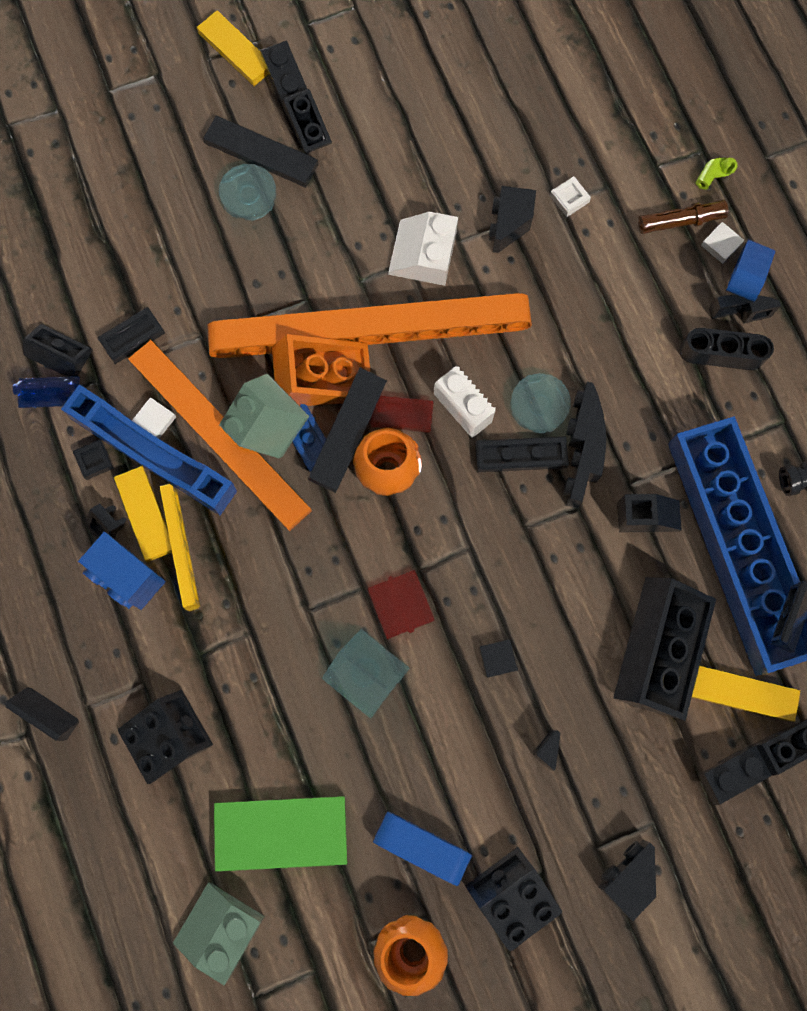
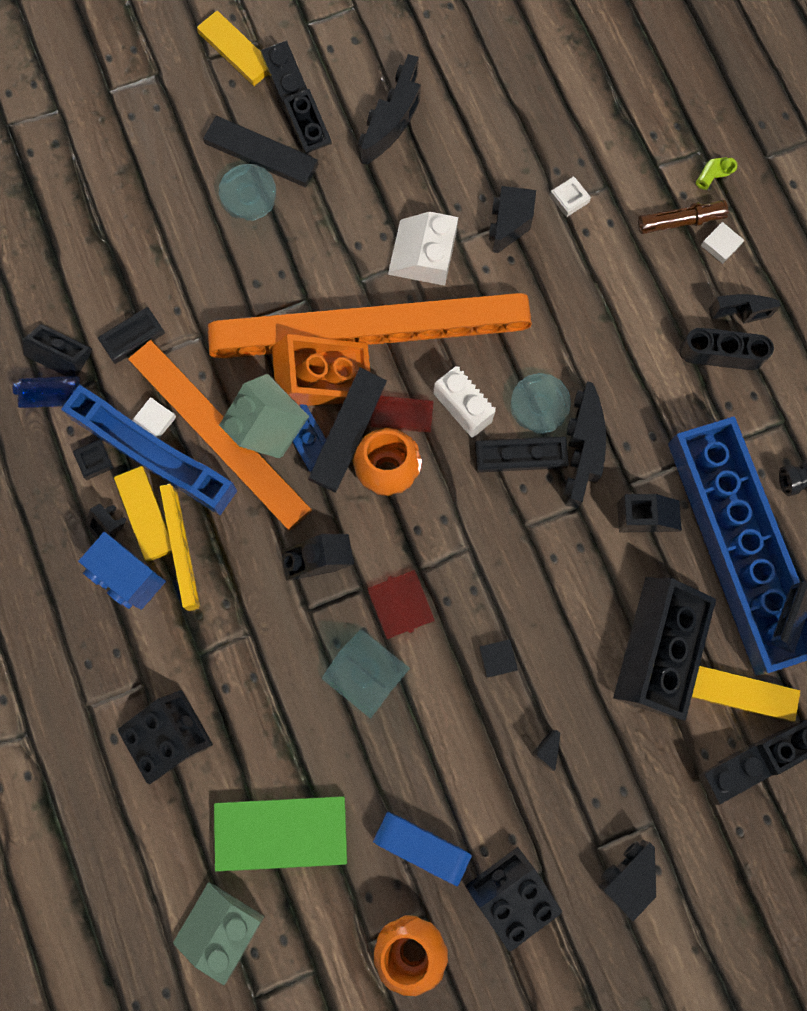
black slope [4,687,79,741] -> none
blue beam [726,239,776,302] -> none
none -> black slope [281,534,354,581]
none -> black slope [358,54,421,165]

